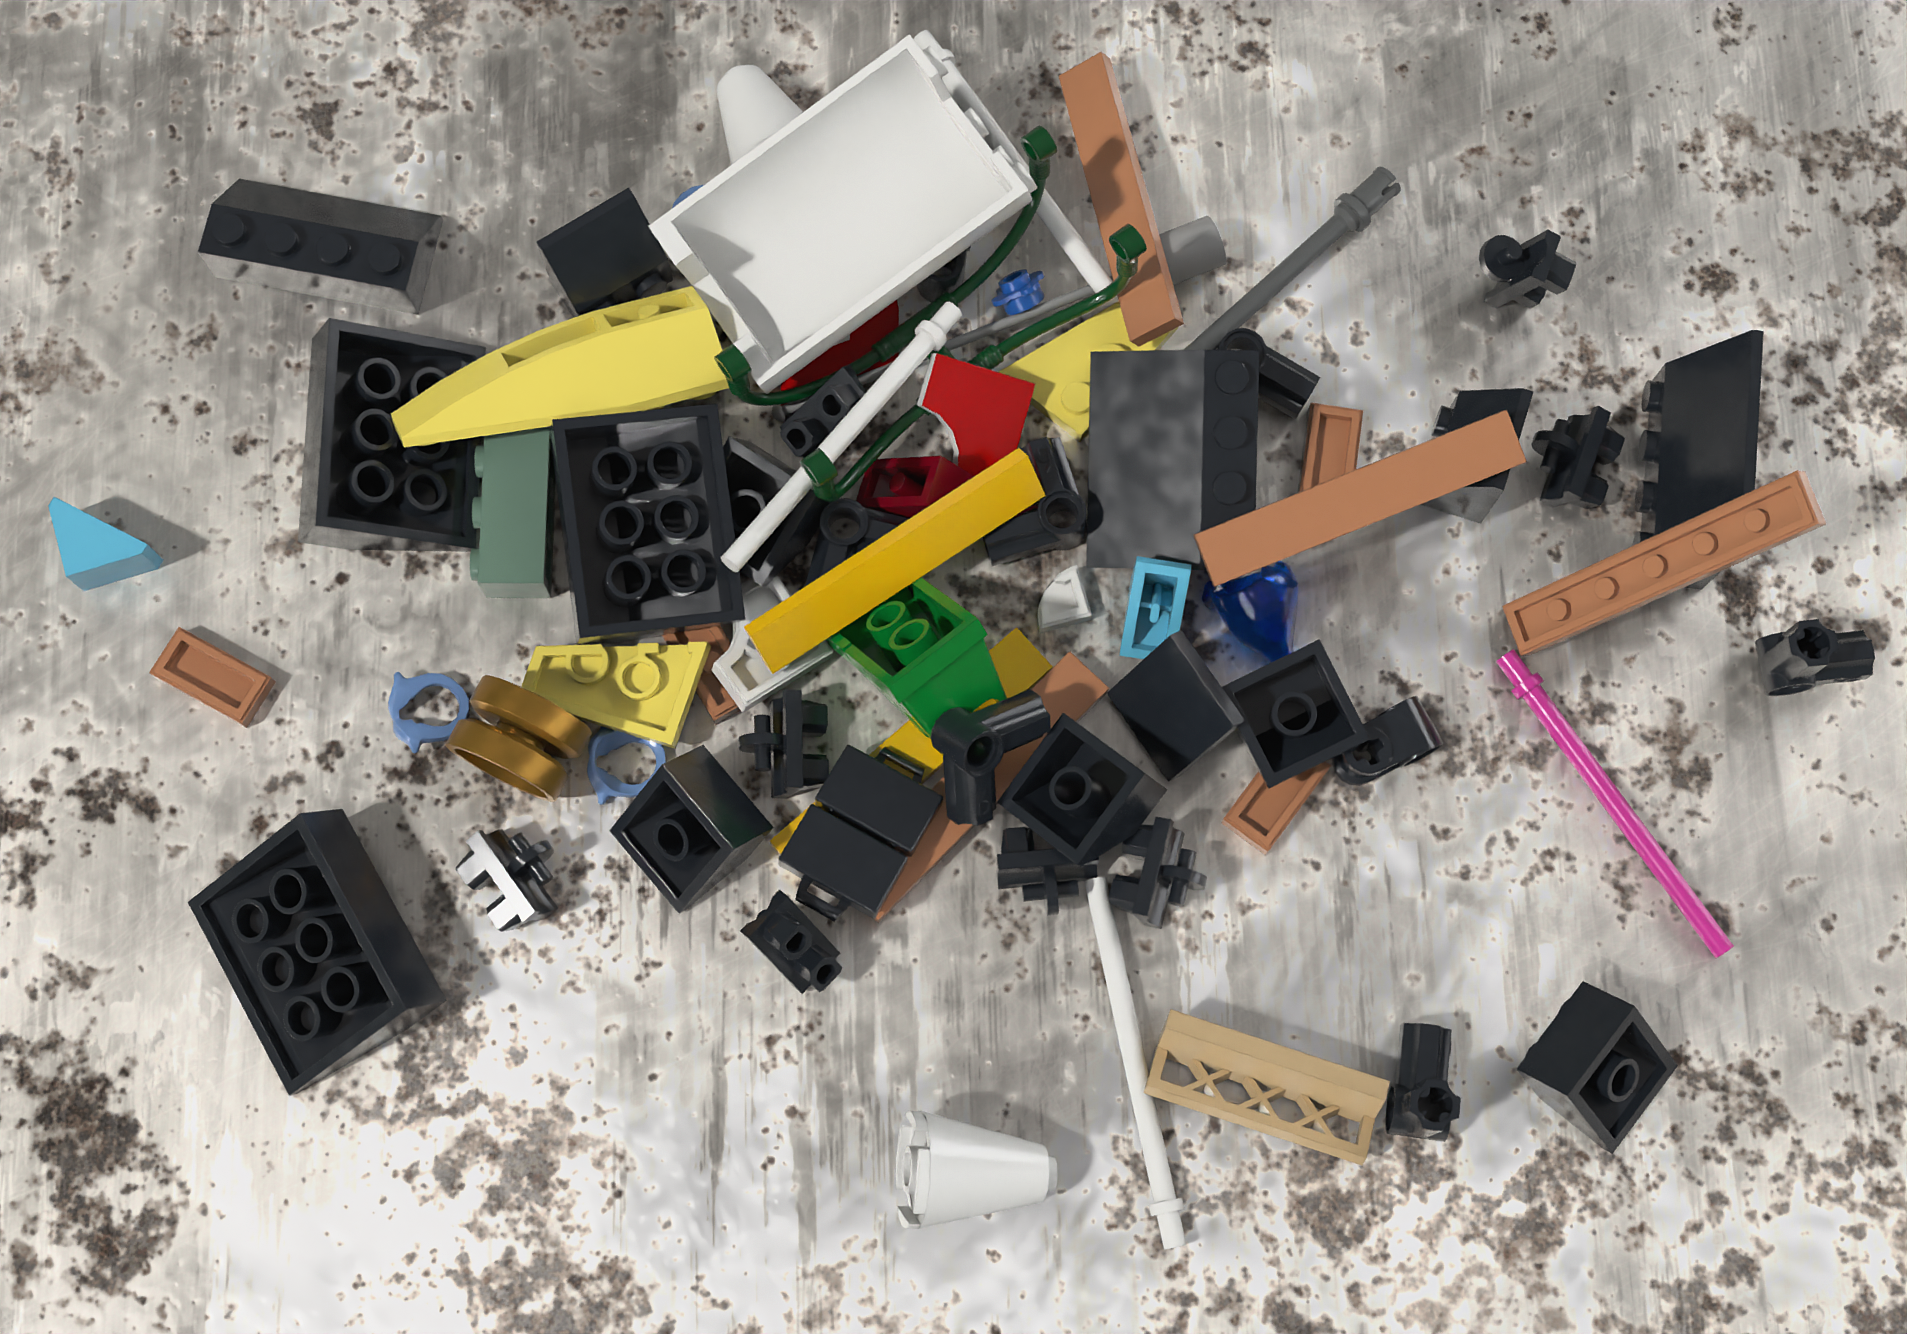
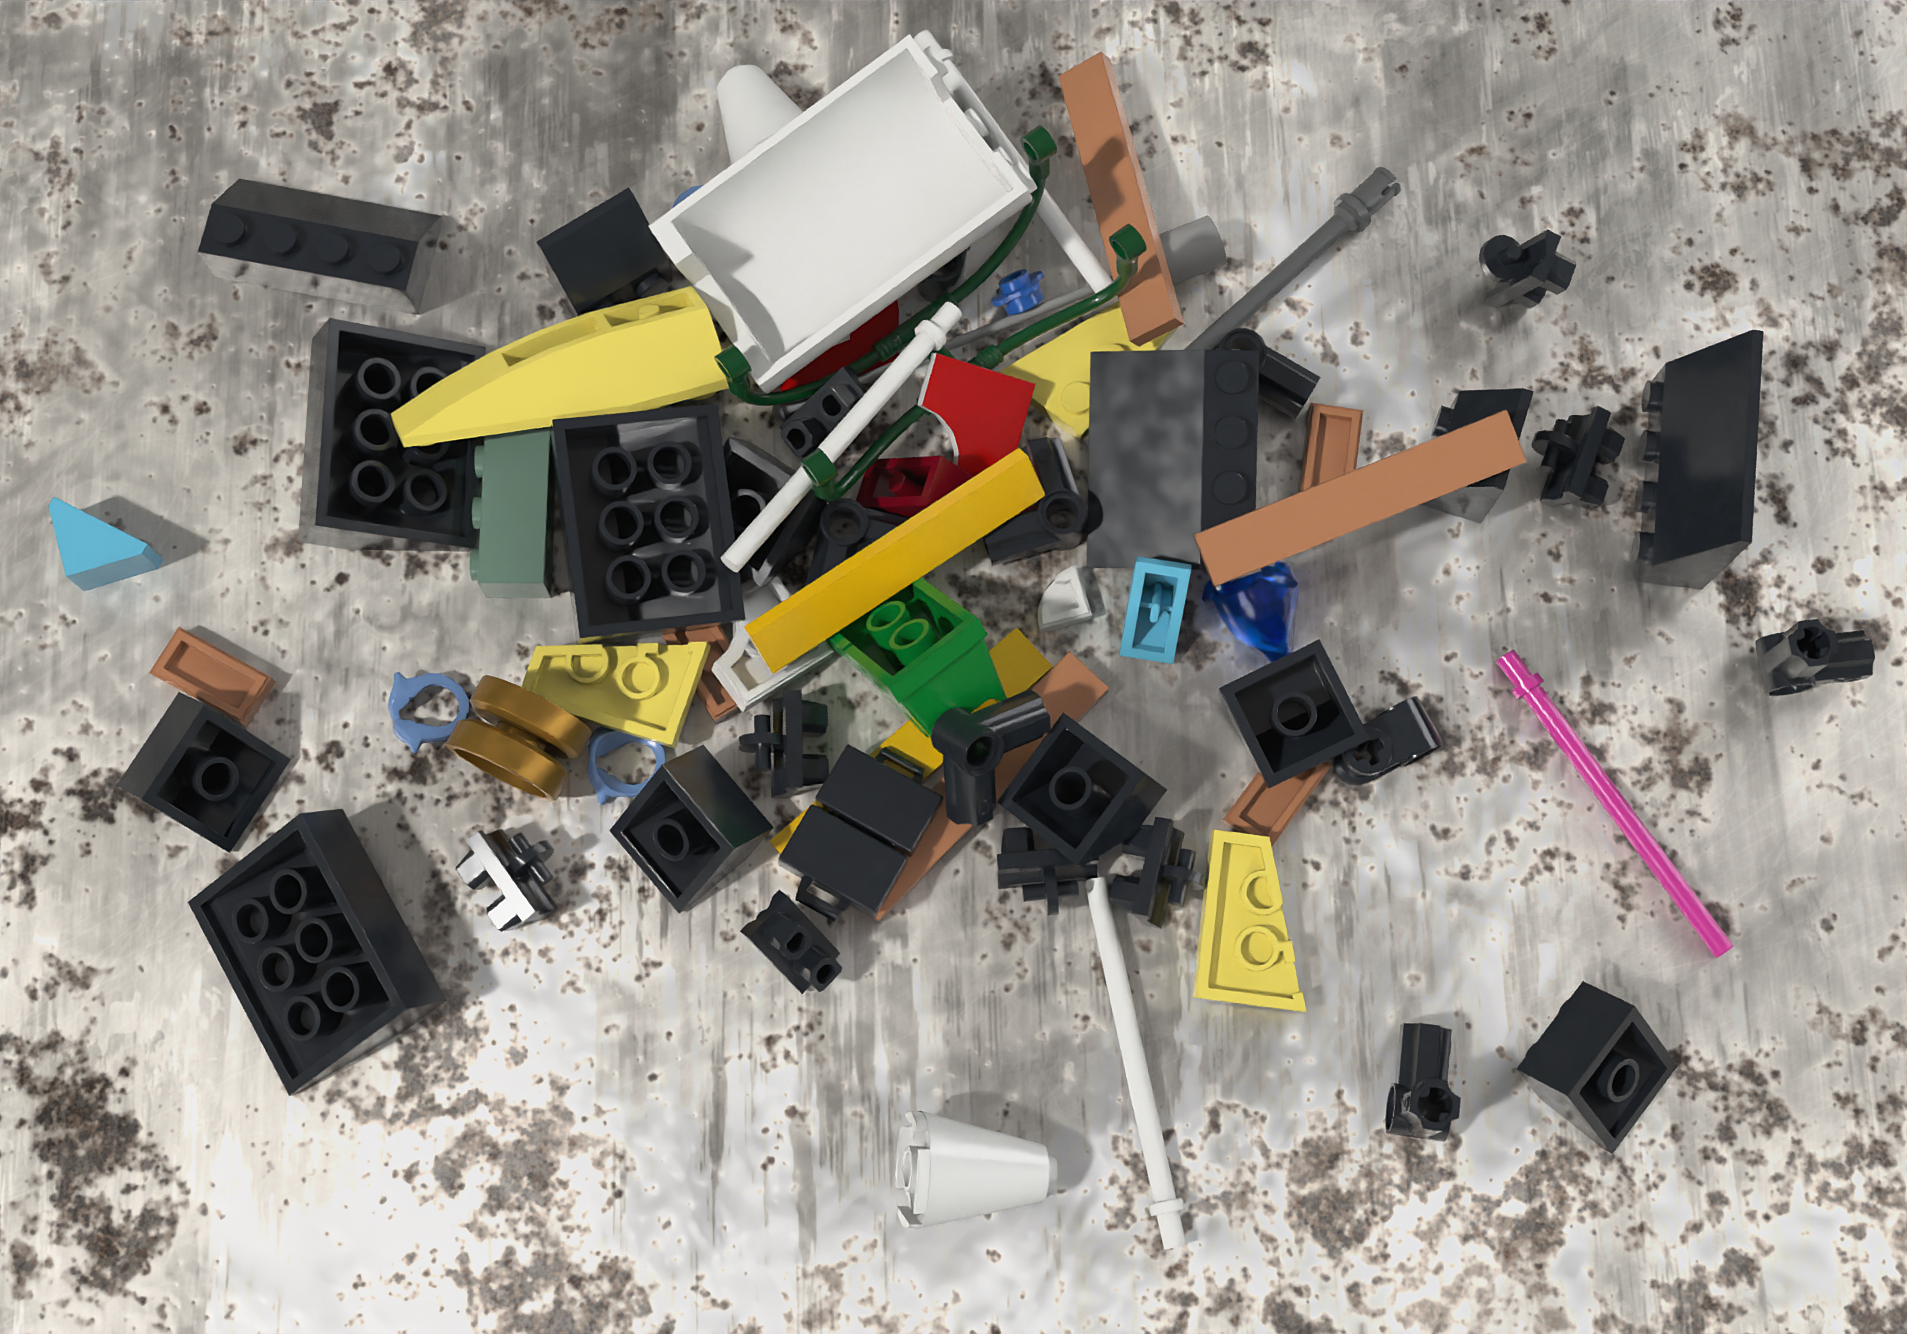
black tile [1107,630,1245,782] -> none
tan fence [1143,1009,1390,1165] -> none
nougat tile [1502,470,1826,656] -> none
none -> black slope [116,692,291,853]
none -> light yellow wing [1192,829,1307,1012]

